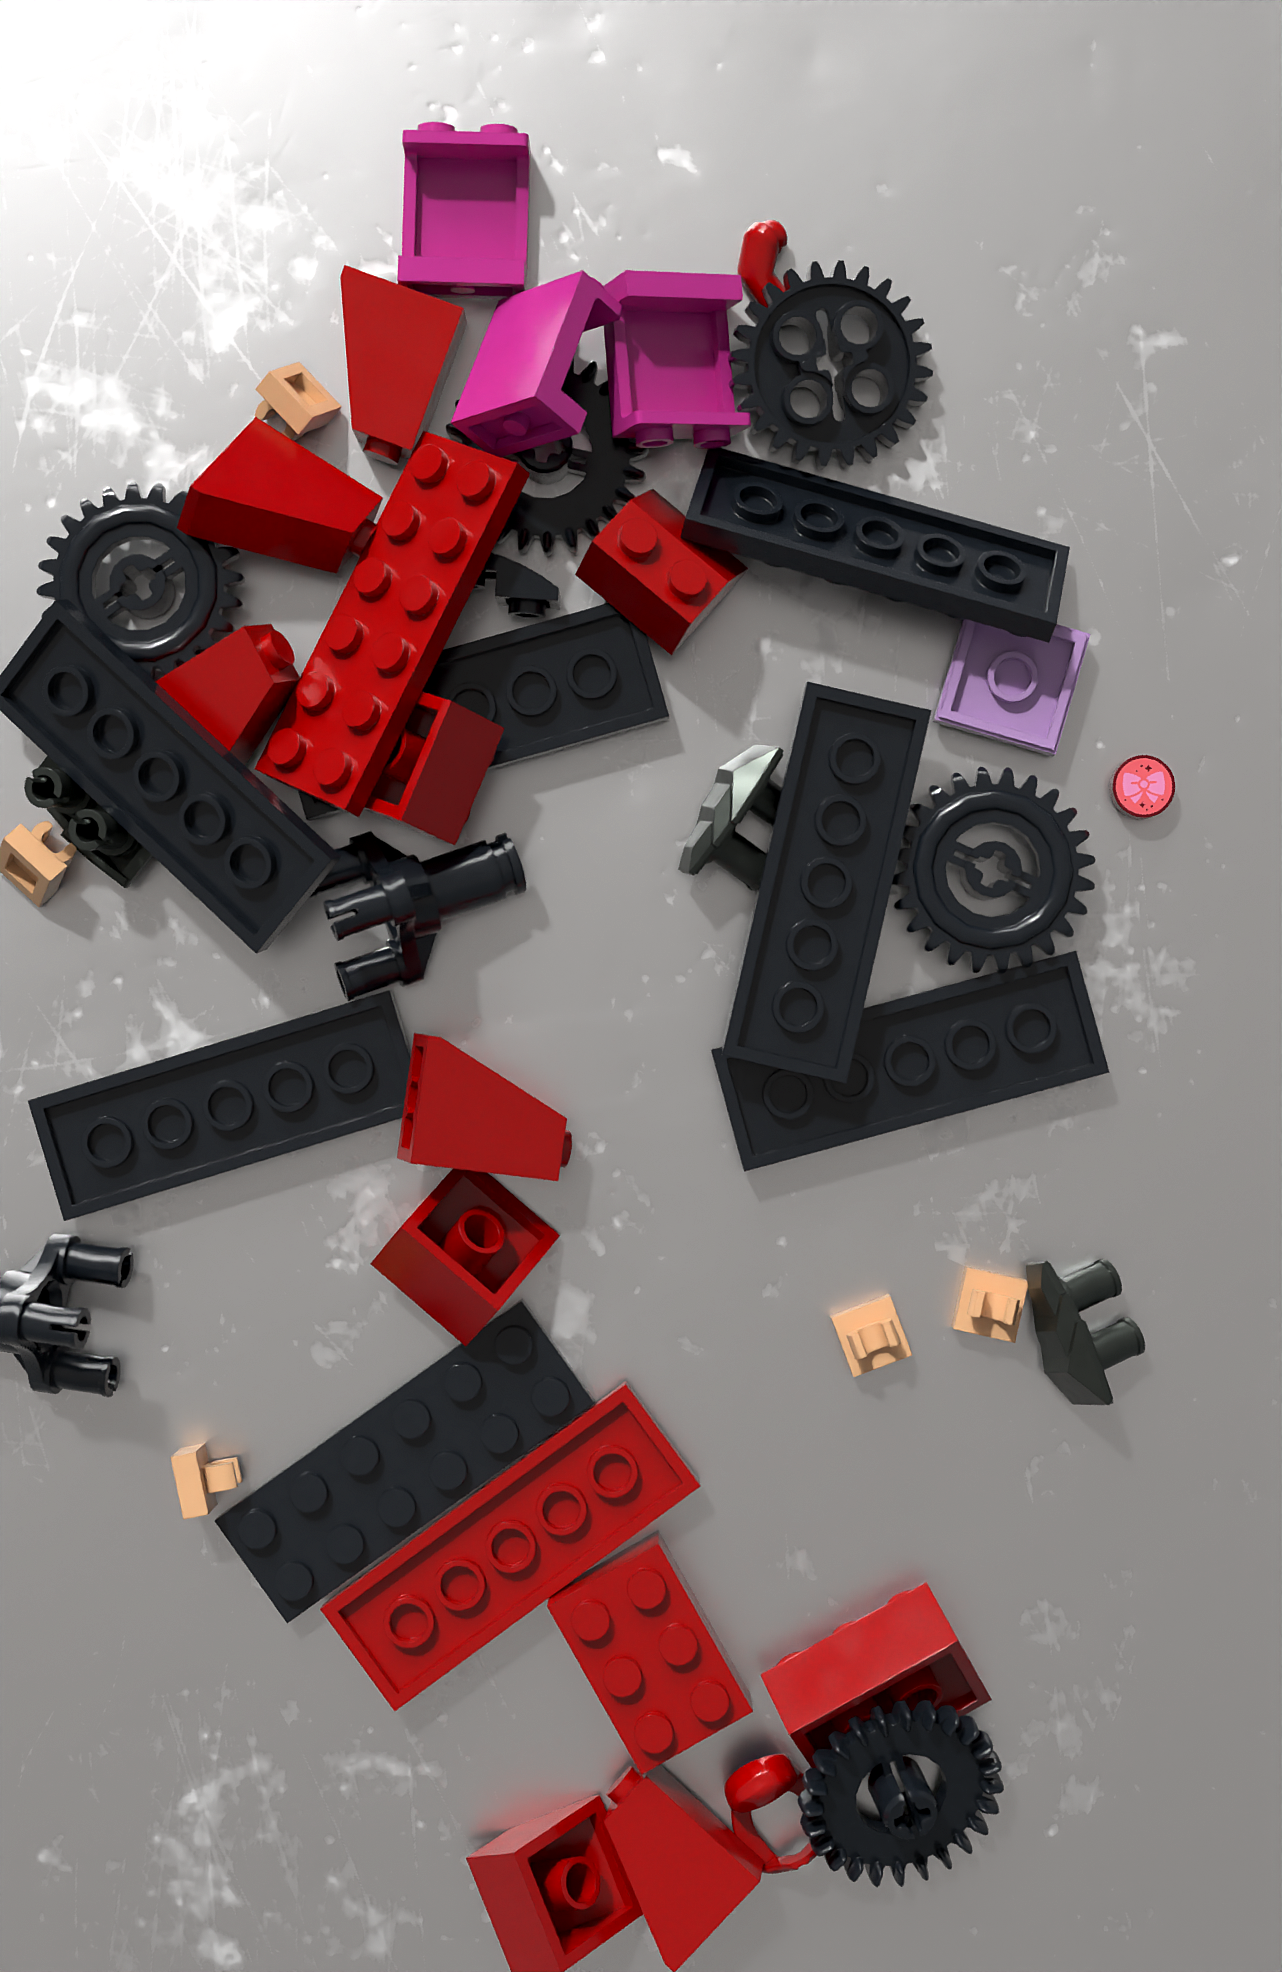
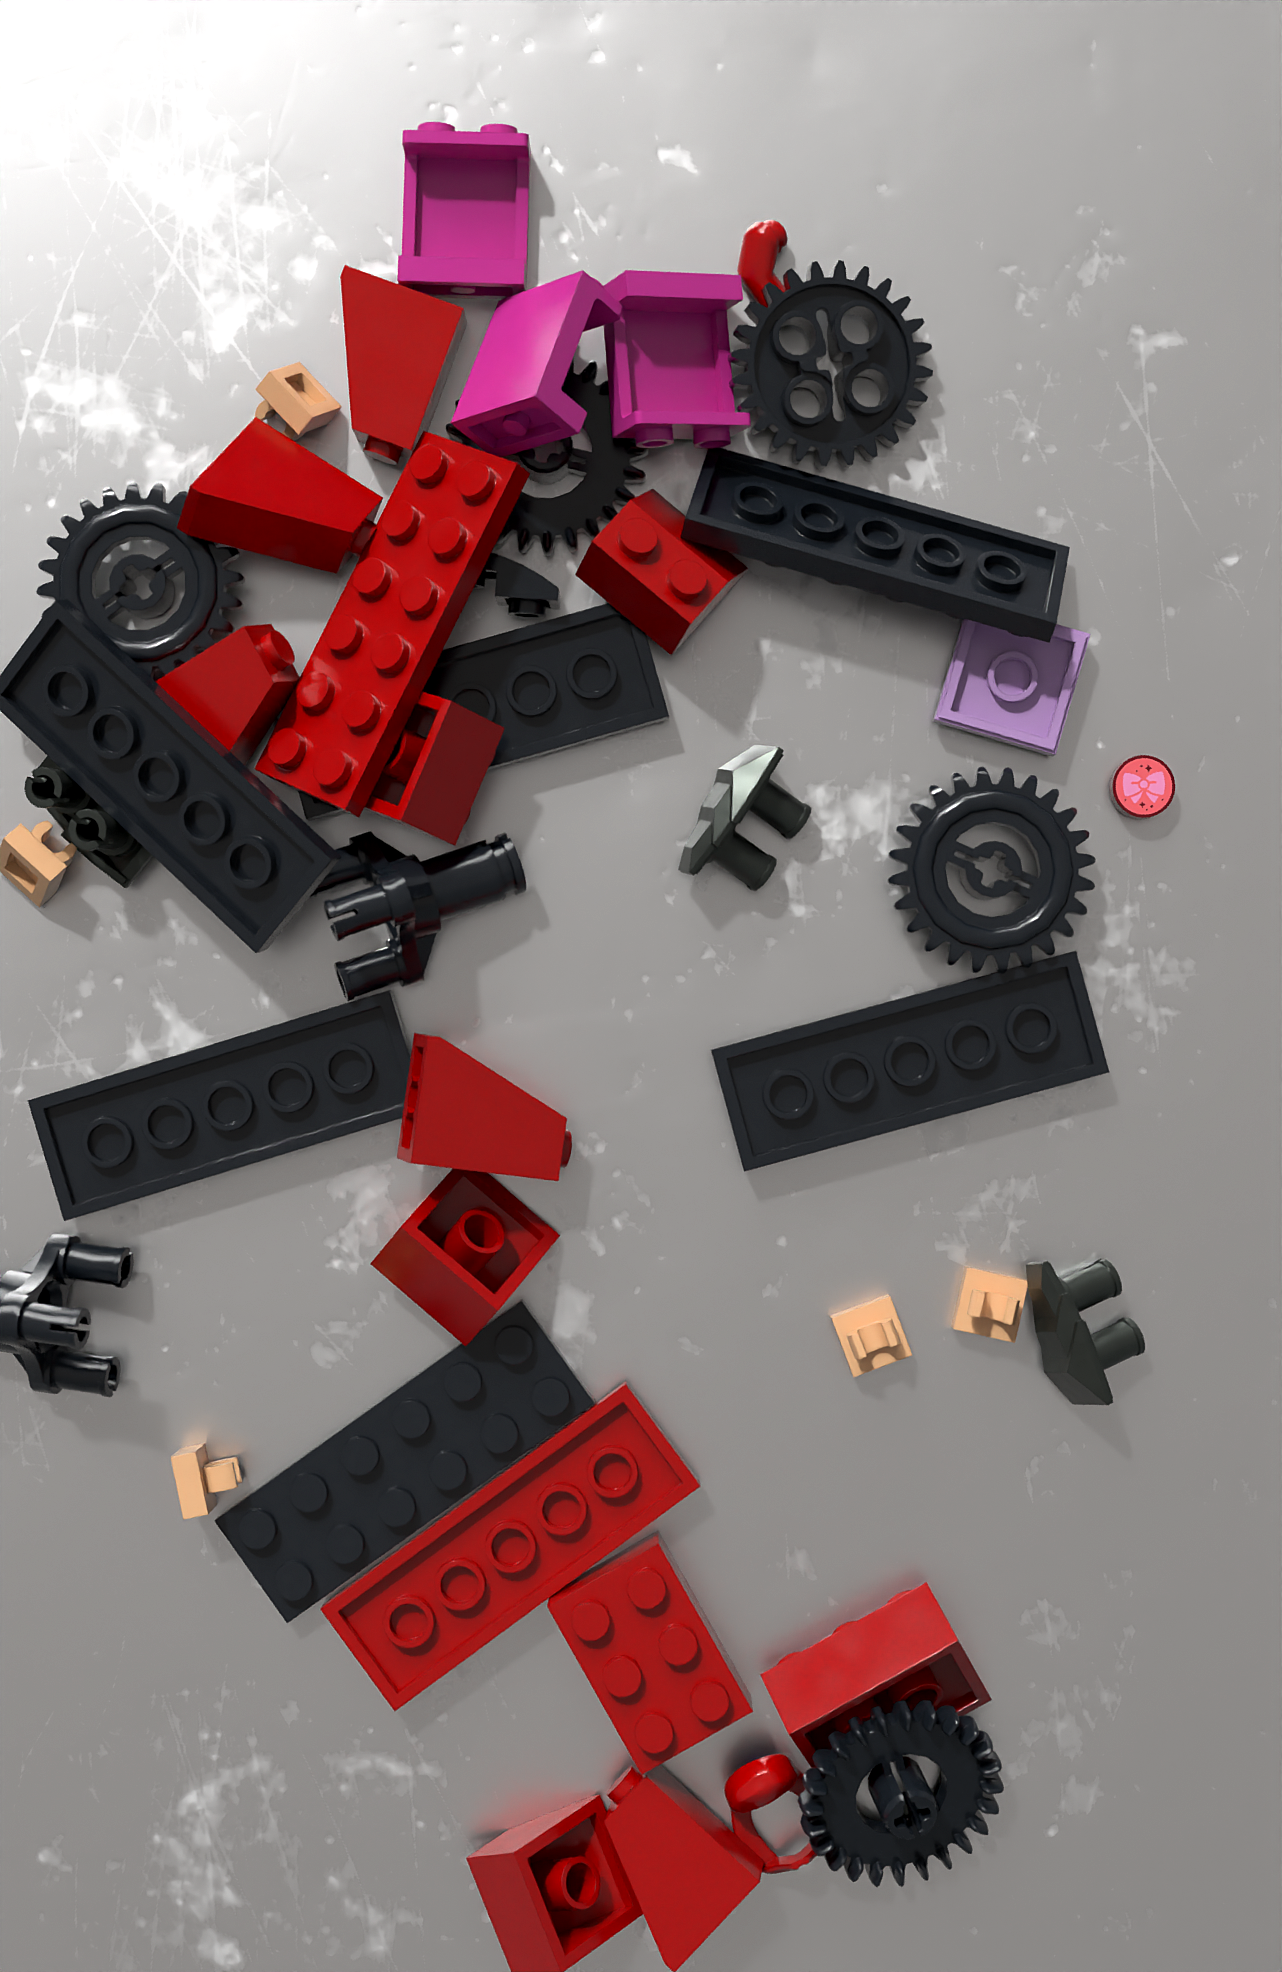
black plate [721,681,931,1083] -> none

